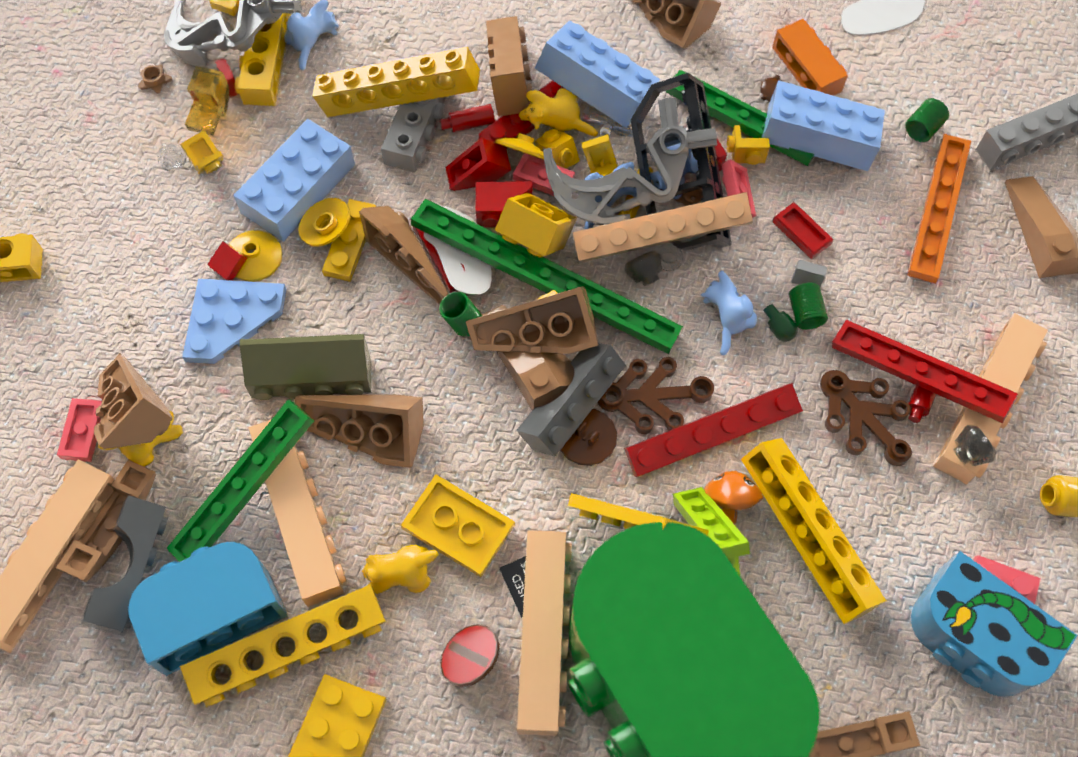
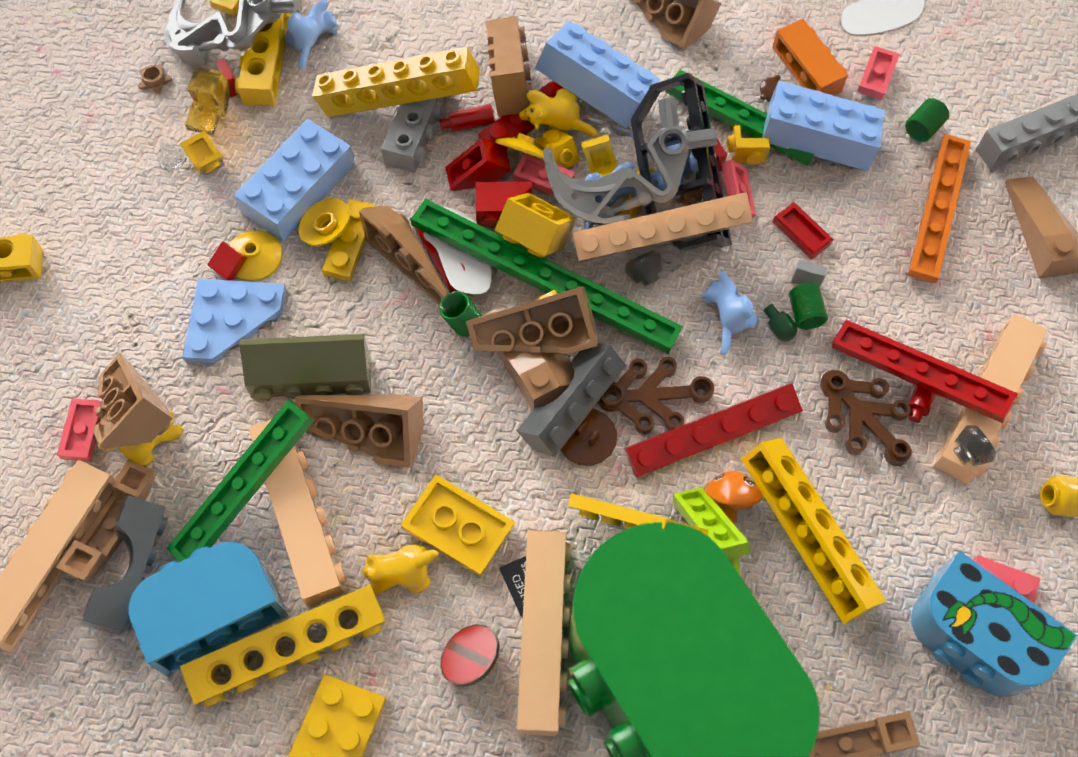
none -> coral plate [857,46,900,100]

